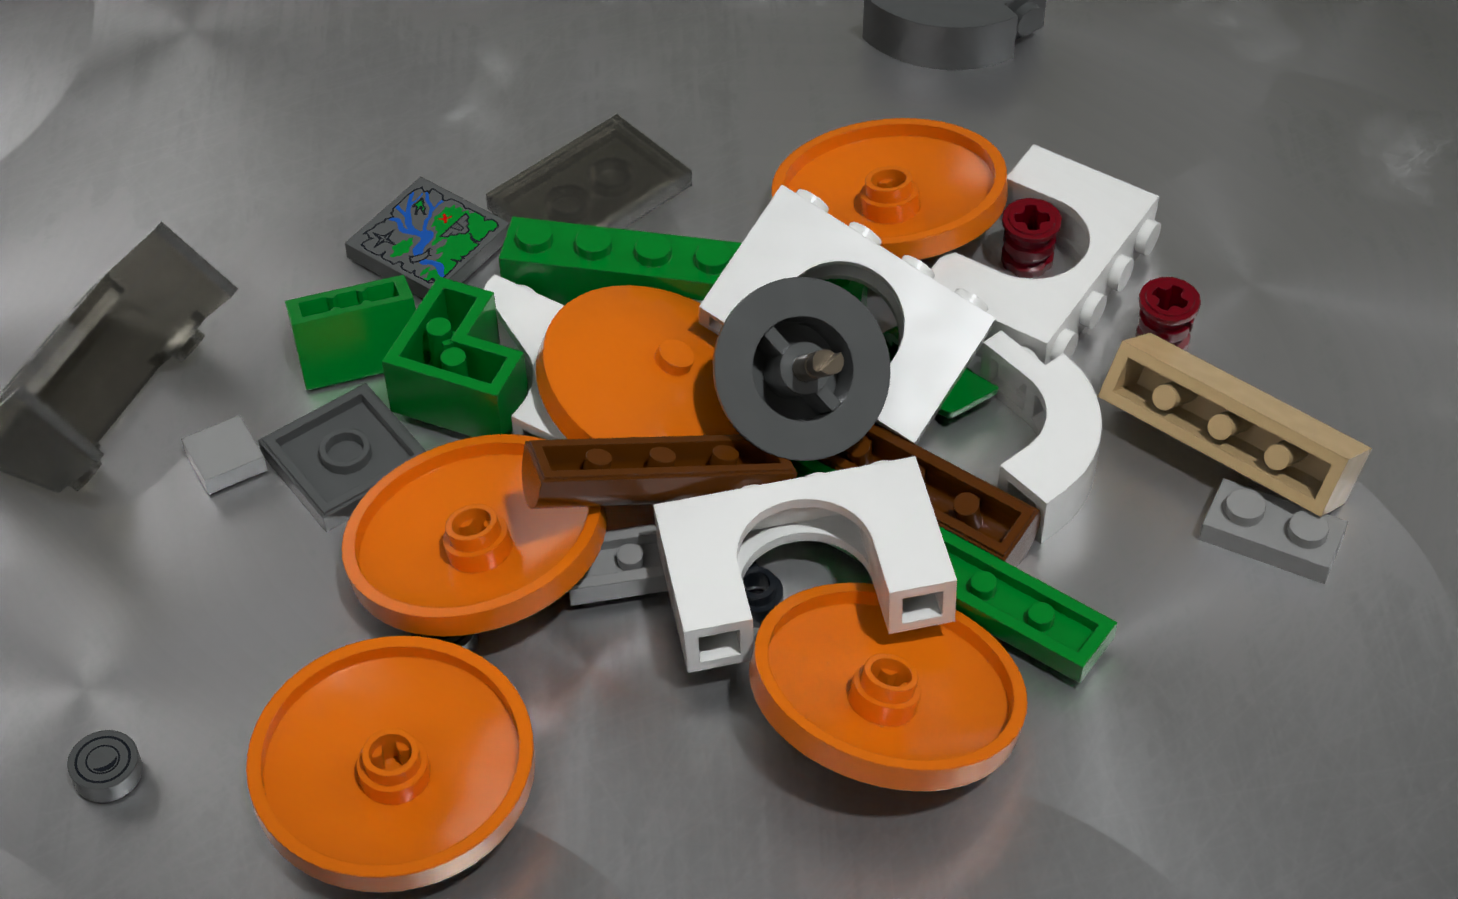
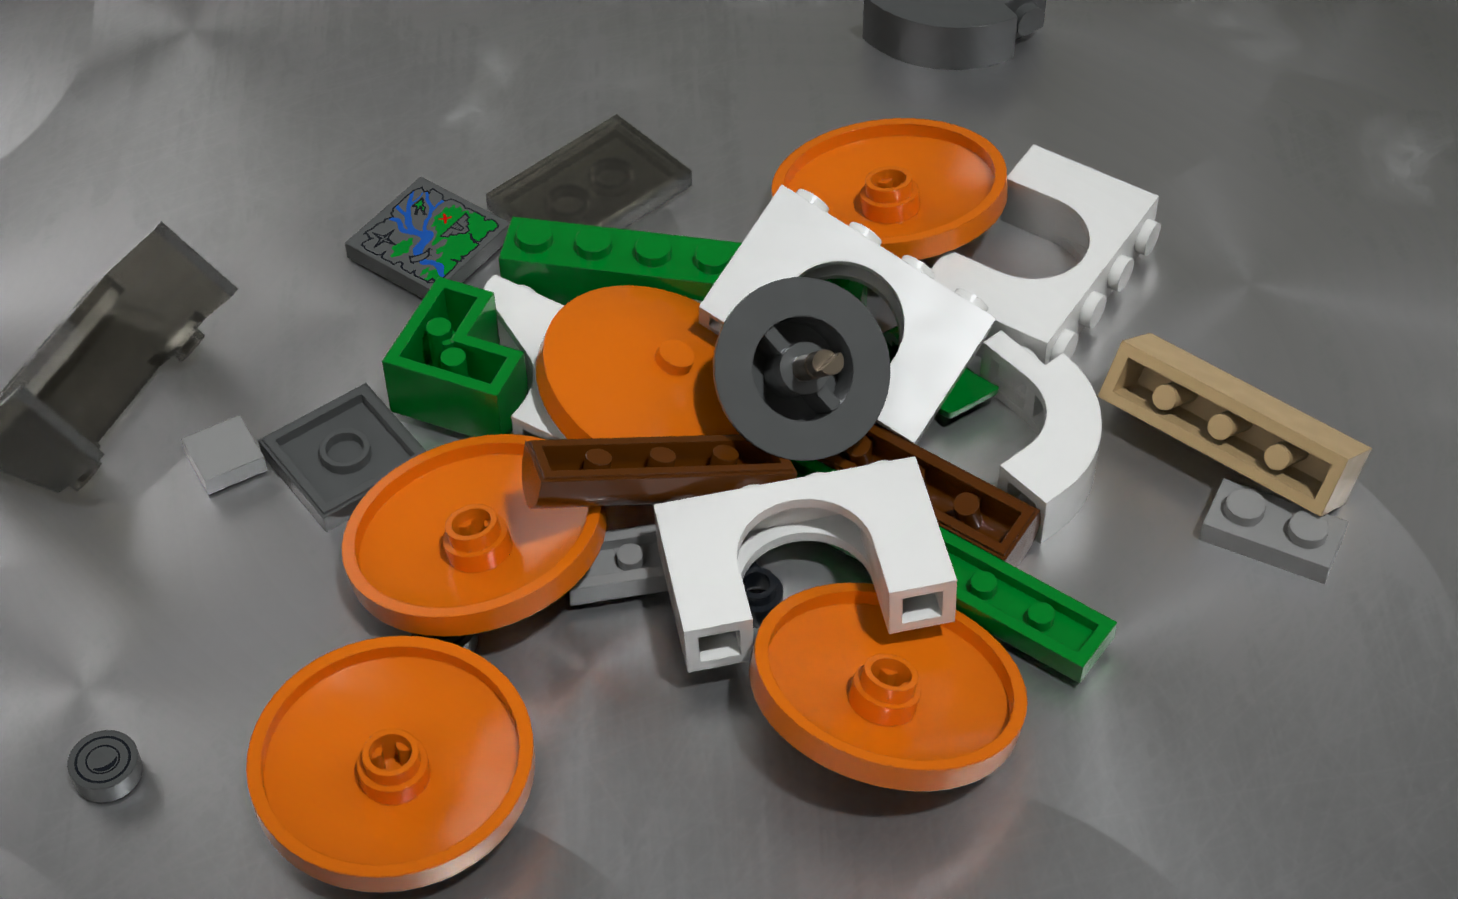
green brick [285,274,416,390] -> none
dark red bush [1001,198,1062,278] -> none
dark red bush [1135,277,1201,351] -> none

